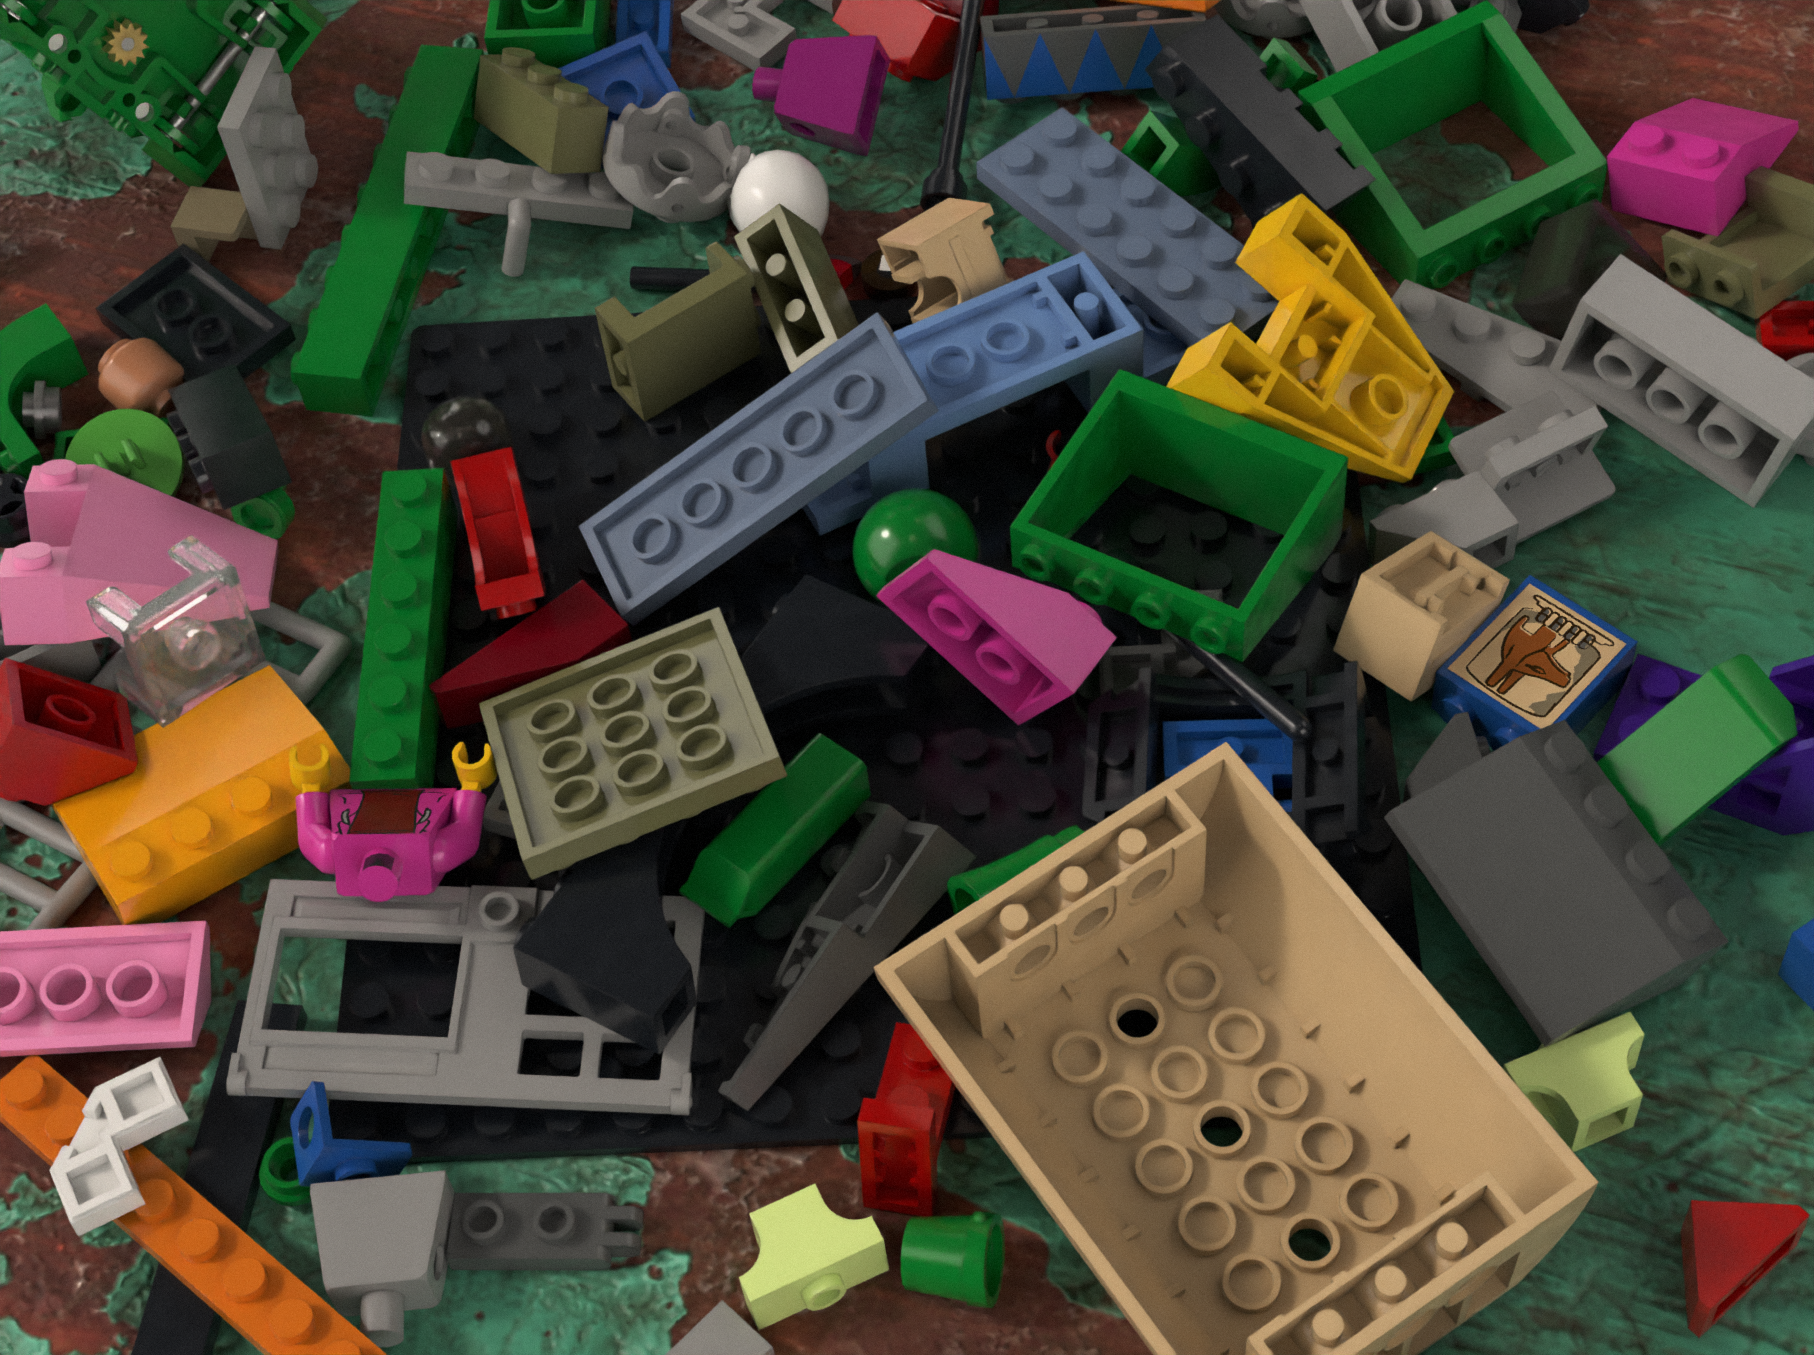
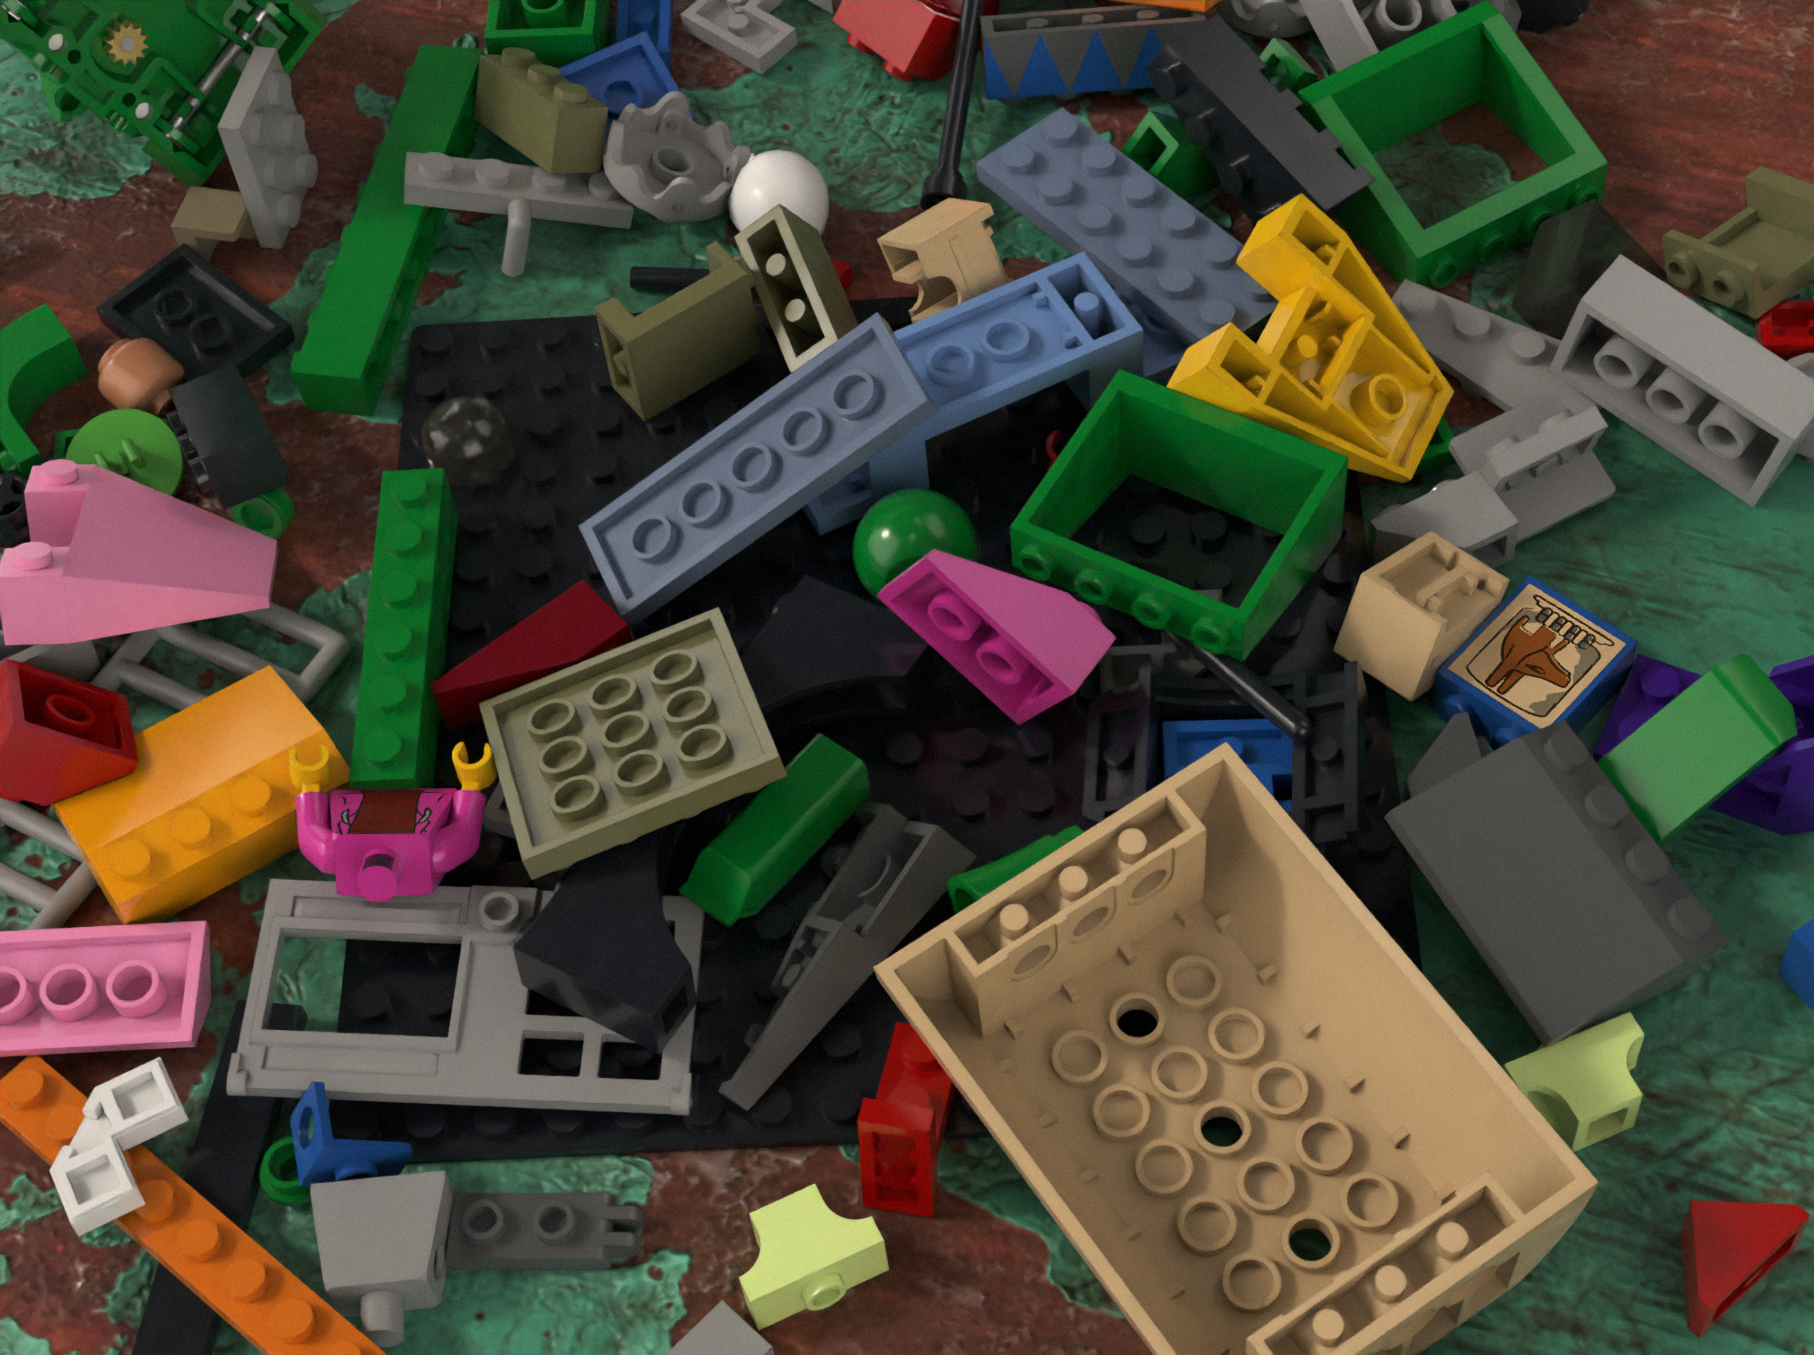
flat silver plate [22,381,62,439] -> none
clear panel [86,535,266,728] -> none
red arch [450,447,547,619] -> none
magenta torso [752,35,890,156] -> none
dark brown tile [861,249,919,299] -> none
green piece [901,1211,1005,1308] -> none
dark pink slope [1607,98,1799,237] -> none

